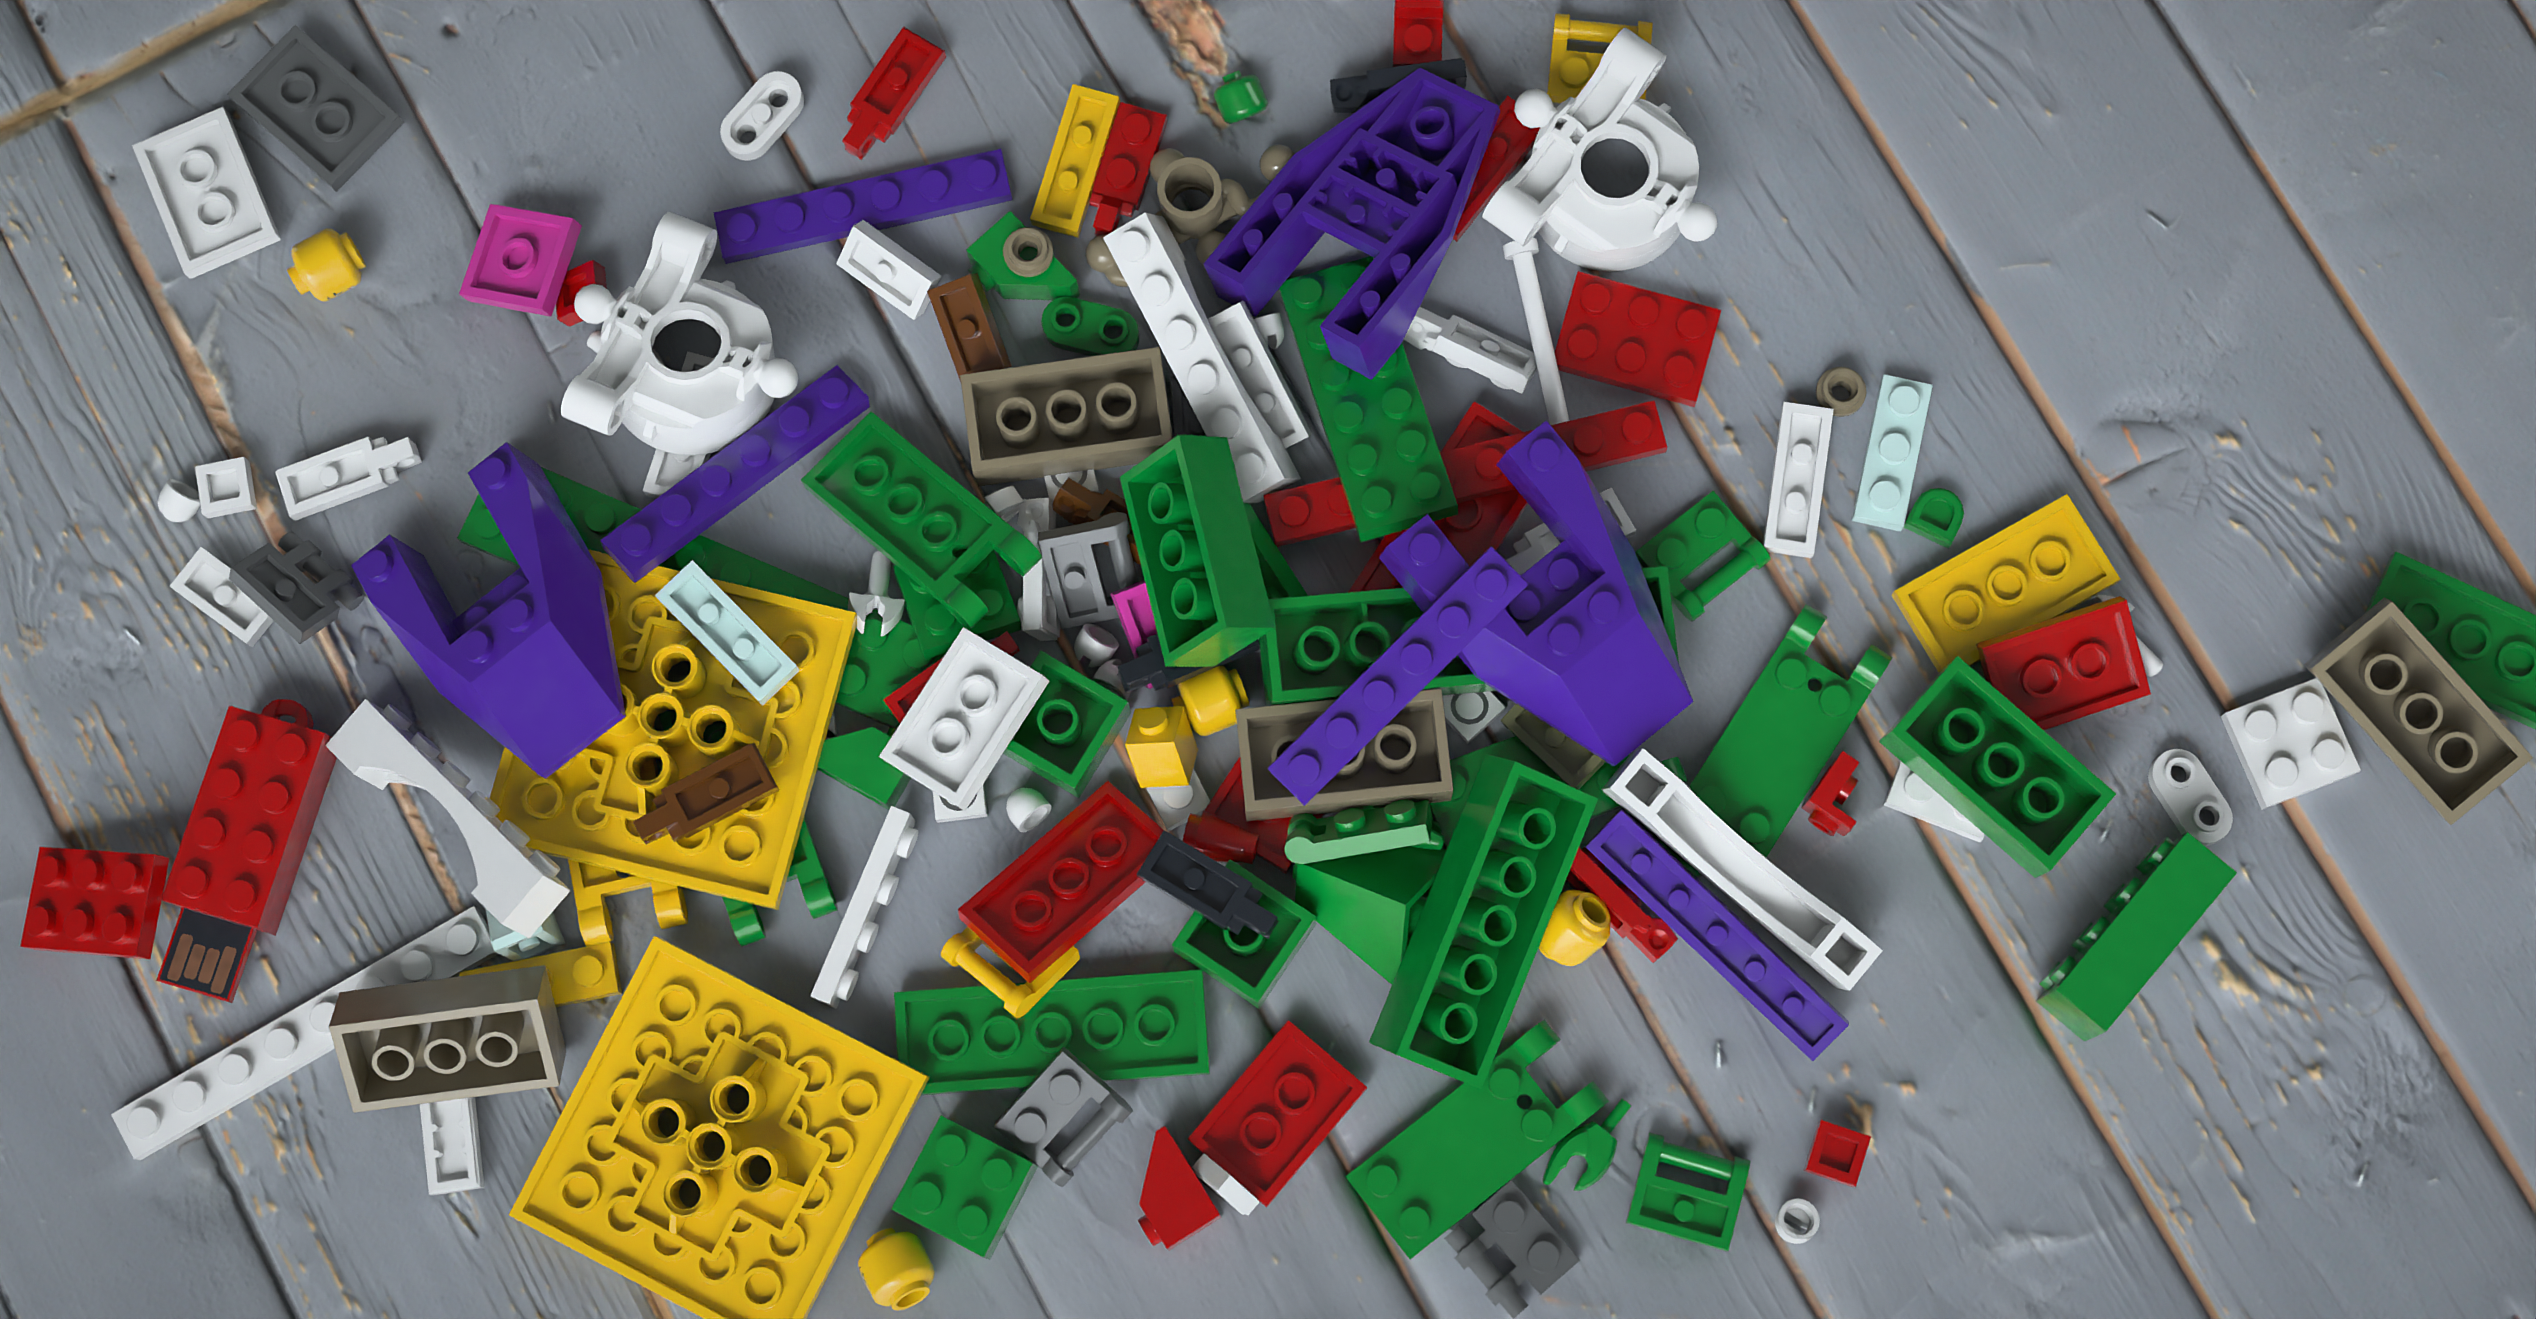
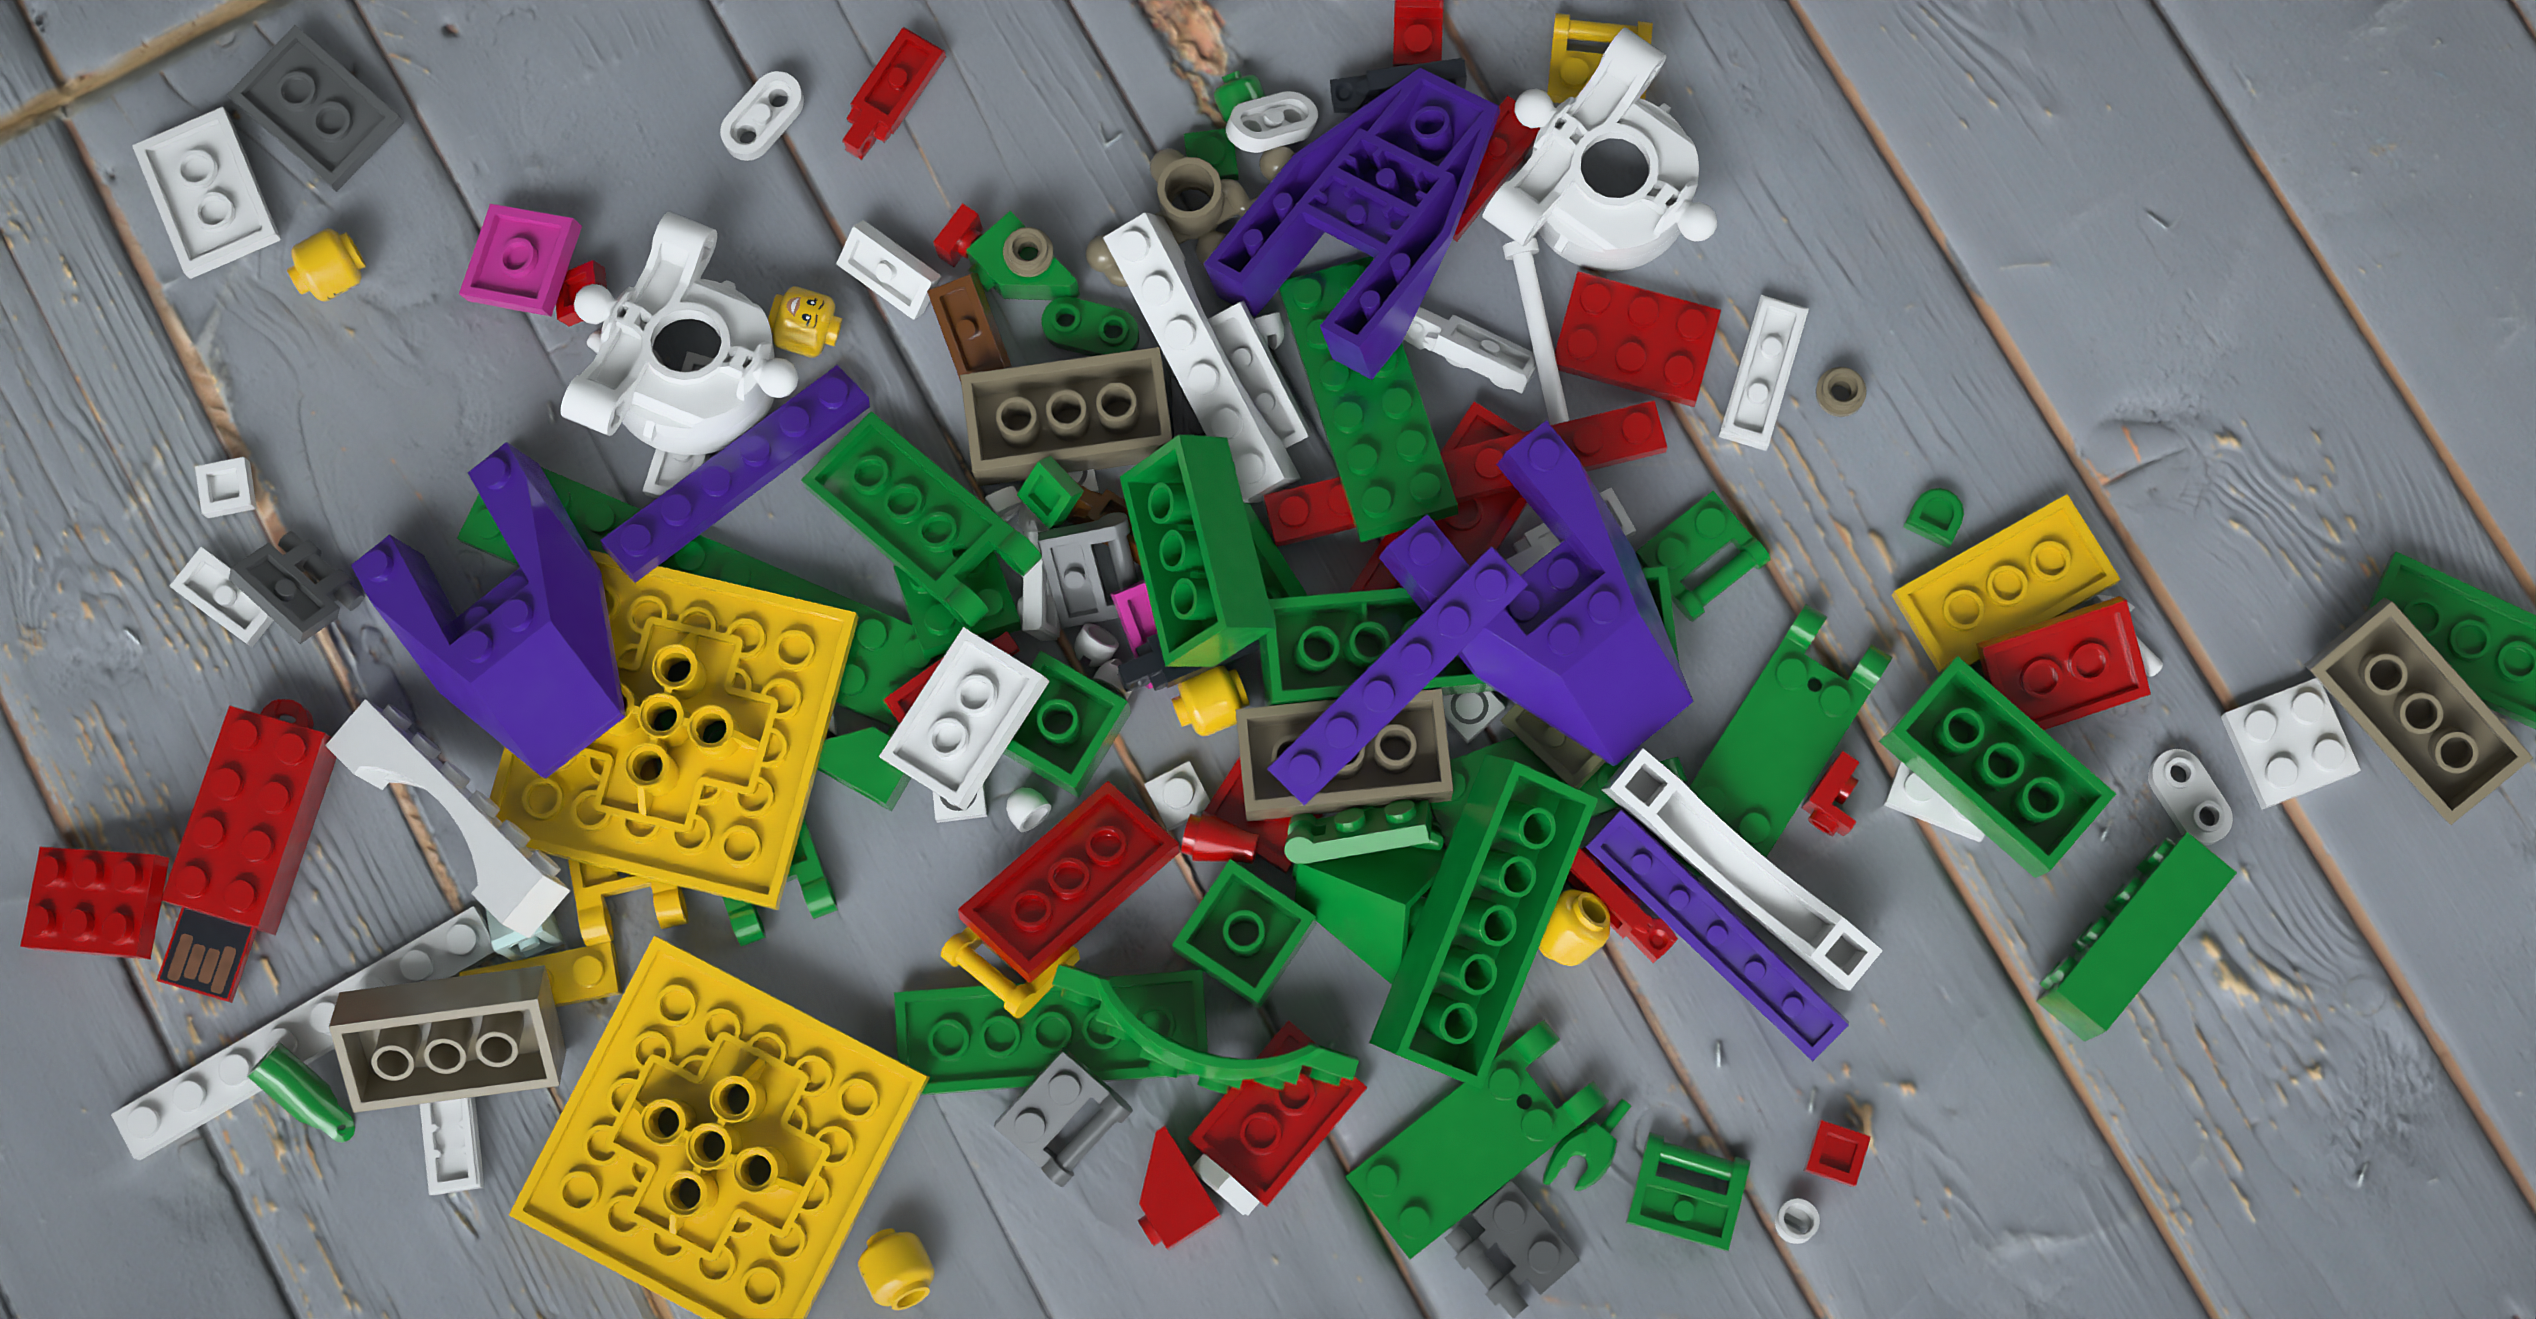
white hinge [157,479,201,522] -> none
white hinge [275,437,422,521] -> none
reddish brown hinge [633,743,779,845] -> none
light aqua plate [655,560,800,706] -> none
dark purple plate [713,149,1013,264] -> none
white plate [811,806,919,1009] -> none
white bar [848,551,905,637] -> none
green brick [891,1115,1038,1260] -> none
yellow plate [1030,84,1120,238] -> none
red hinge [1089,102,1168,236] -> none
yellow brick [1125,706,1198,788] -> none
black hinge [1136,830,1279,939] -> none
white plate [1763,402,1834,558] -> none
light aqua plate [1851,374,1933,532] -> none
none -> green piece [247,1042,355,1142]
none -> yellow head [768,286,843,358]
none -> red plate [933,203,983,267]
none -> green plate [1017,456,1084,530]
none -> green piece [1052,963,1359,1094]
none -> green plate [1184,128,1239,181]
none -> white plate [1226,91,1318,153]
none -> white tile [1719,295,1809,451]

